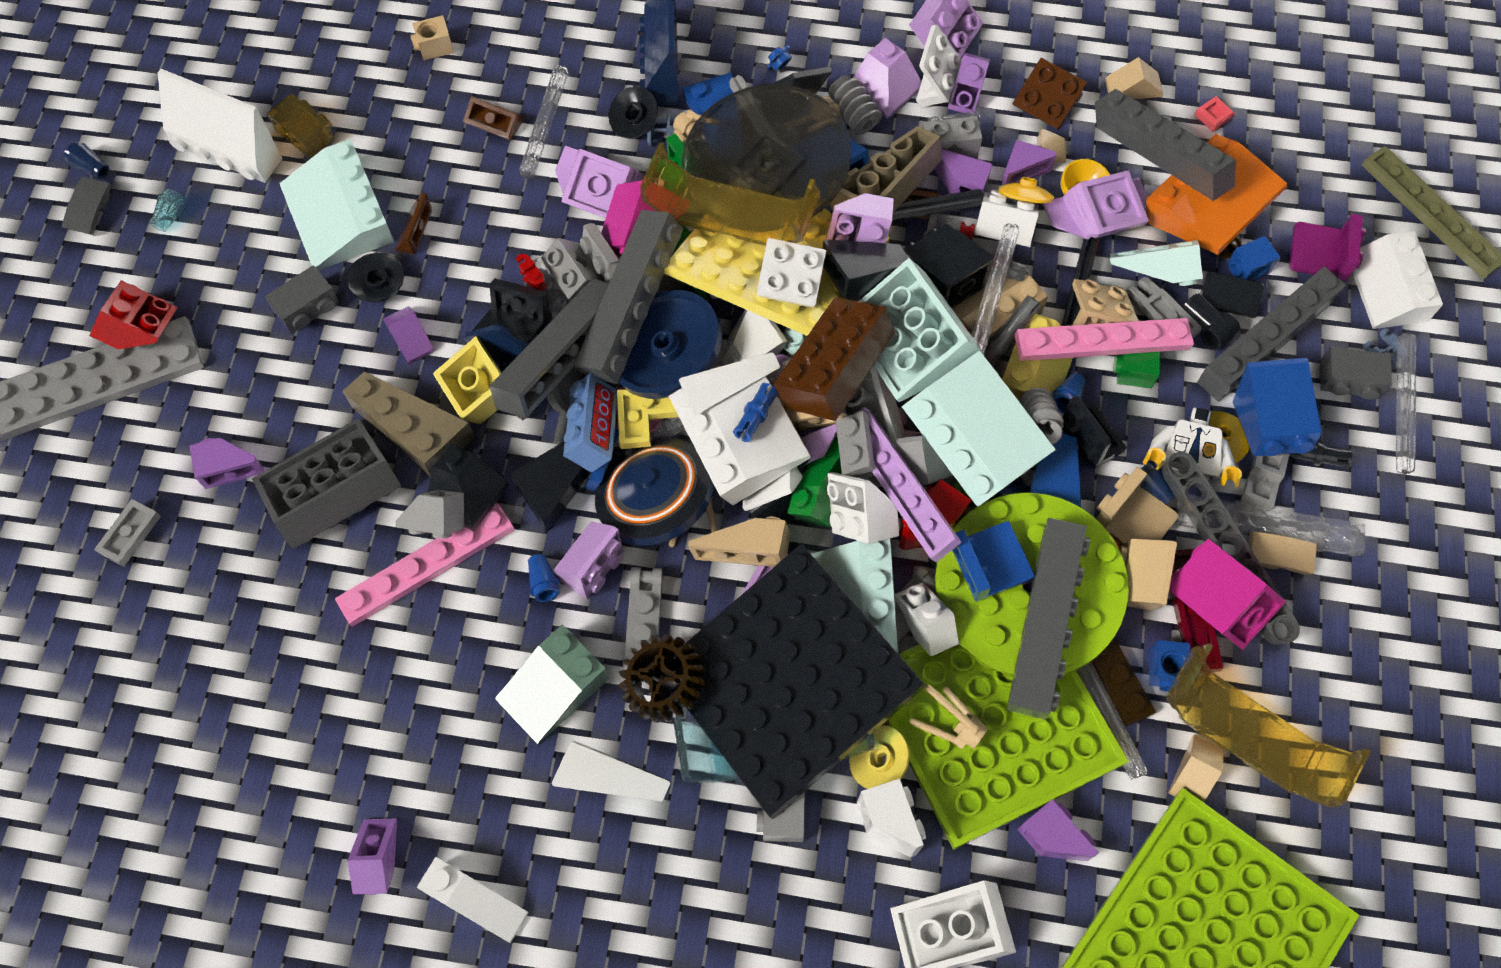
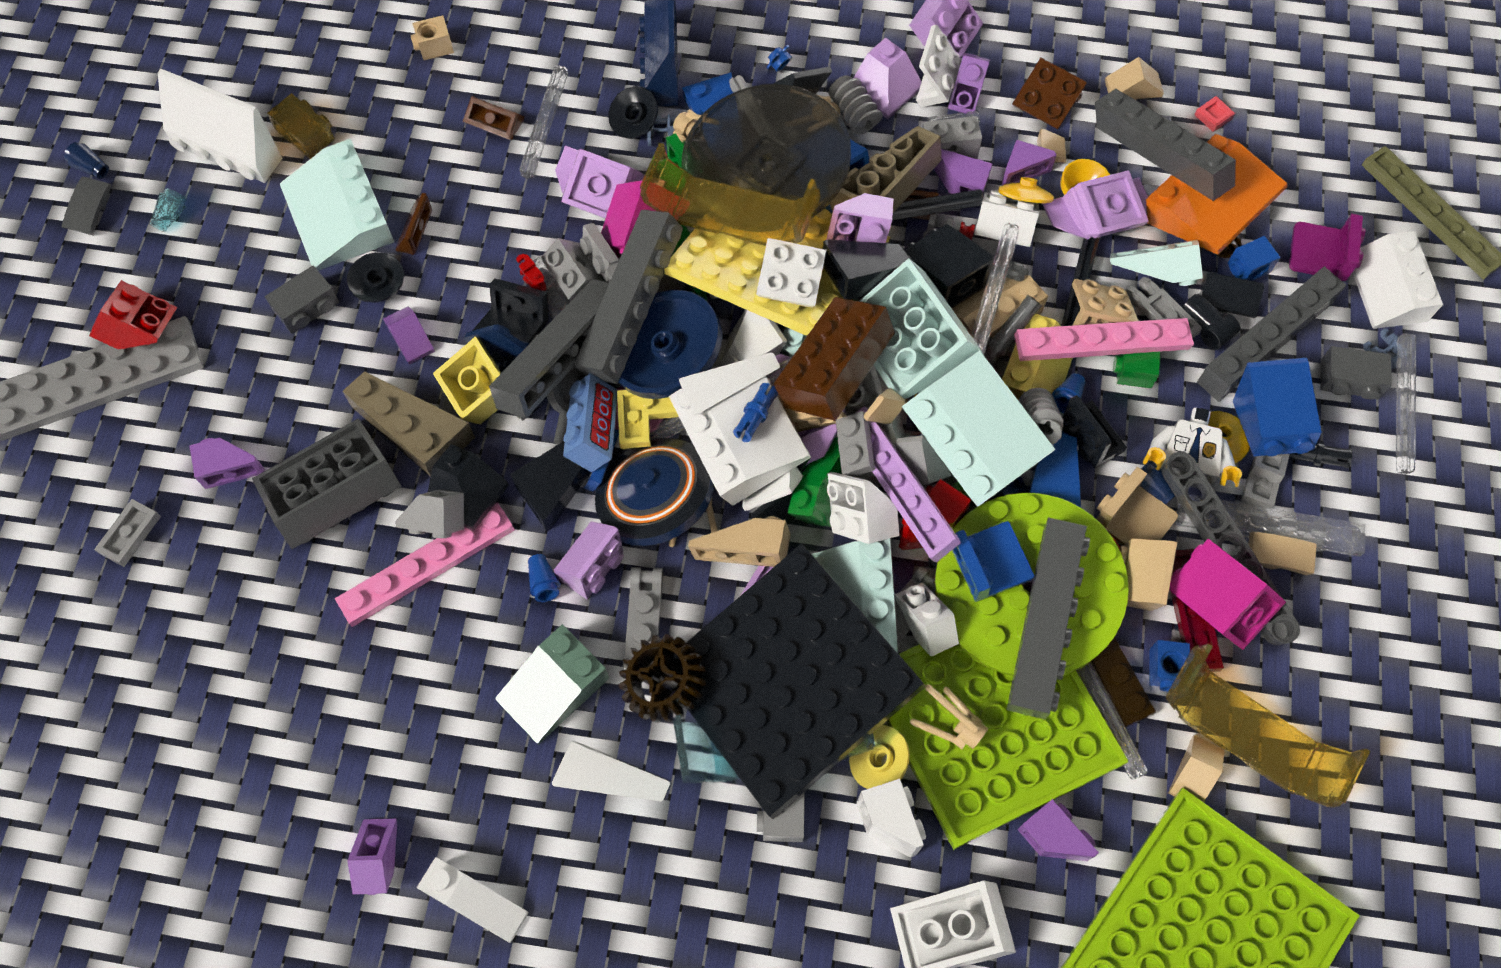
none -> tan slope [864,388,907,424]

